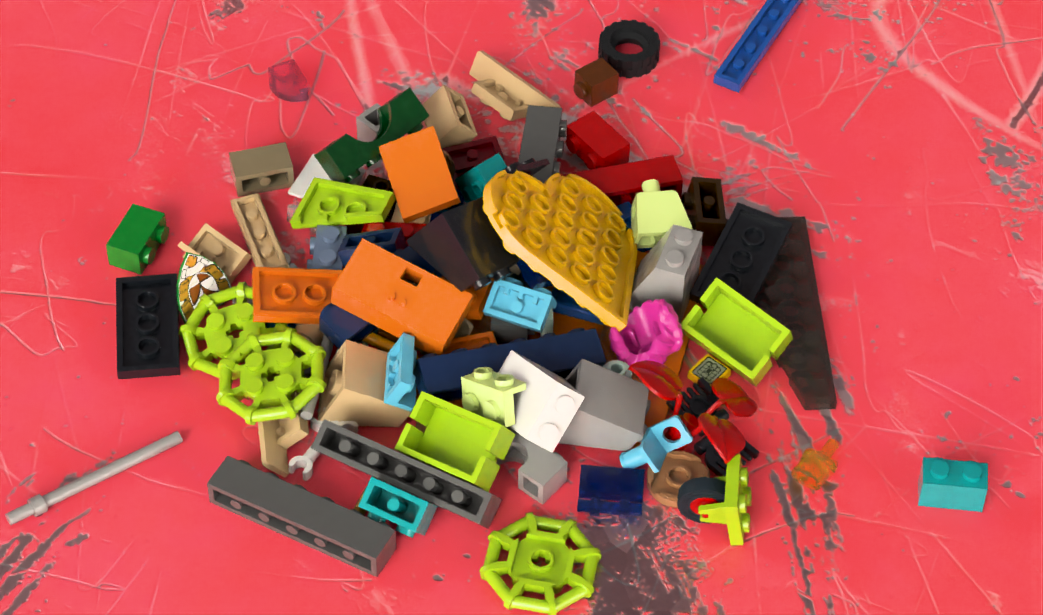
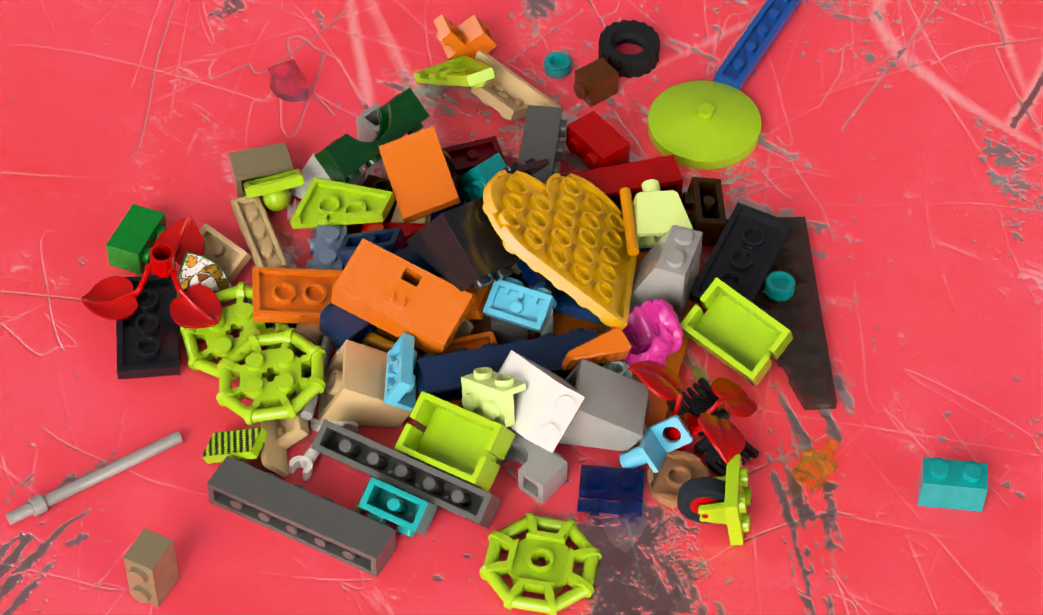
tan brick [422,85,477,148] -> none
tile [687,354,731,386] -> none
none -> red plant [81,215,222,329]
none -> dark tan brick [123,528,179,607]
none -> lime tile [202,427,268,464]
none -> lime tile [243,169,305,211]
none -> lime wing [413,55,495,89]
none -> orange brick [433,14,498,60]
none -> teal tile [544,52,572,79]
none -> orange slope [561,327,631,371]
none -> light orange bar [619,187,639,256]
none -> lime dish [647,80,761,170]
none -> teal tile [764,271,795,301]

